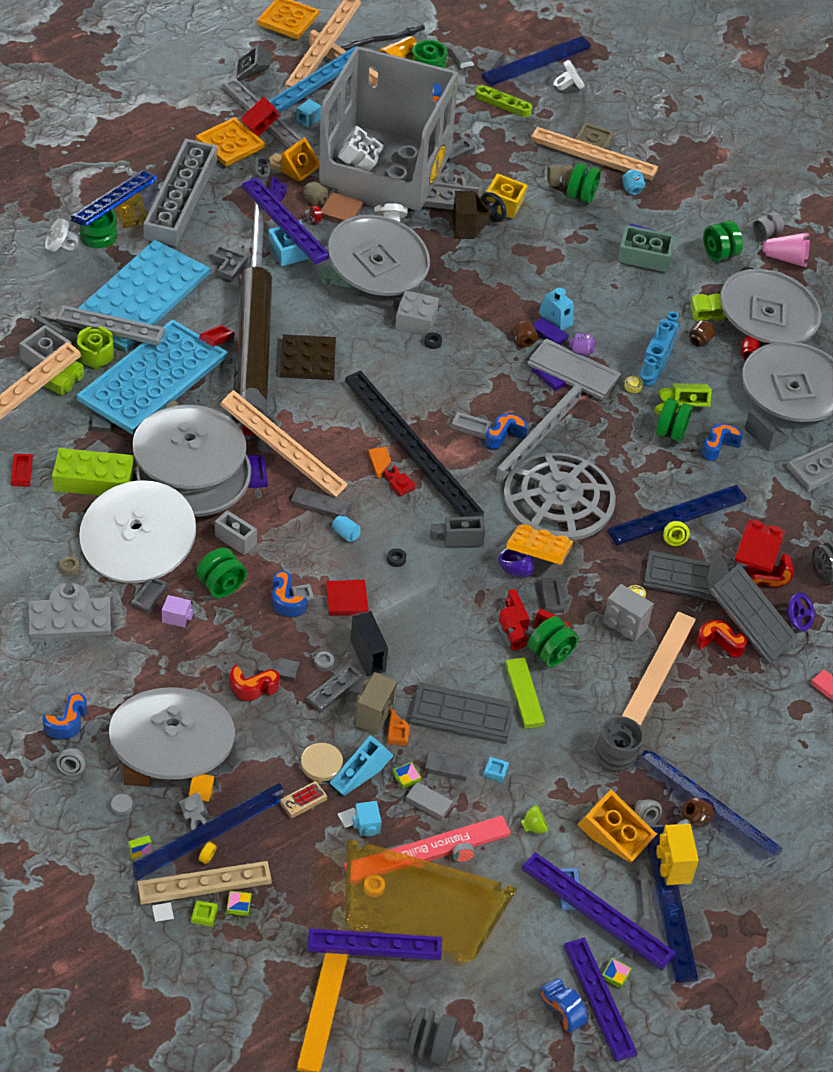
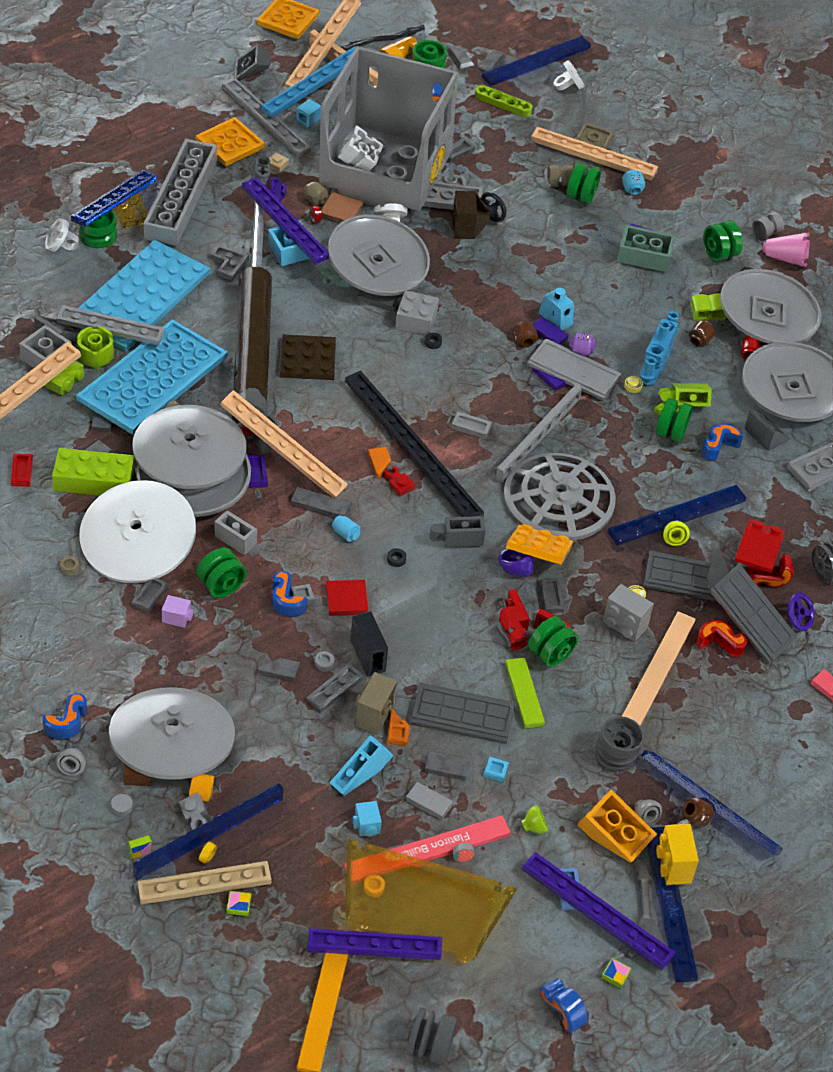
light grey plate [29,583,111,639] -> none
white sticker [152,902,174,922] -> none
lime tile [191,900,218,927] -> none
red tile [199,325,235,347] -> none
red animal [229,664,280,701] -> none
red brick [240,97,281,137] -> none
tile [280,781,327,819] -> none
light orange slope [281,137,320,182] -> none
tan tile [301,743,343,784] -> none
white sticker [338,808,355,828] -> none
tile [393,762,421,789] -> none
blue animal [485,413,528,449] -> none
yellow brick [486,174,528,218] -> none
dark purple tile [564,937,637,1063] -> none

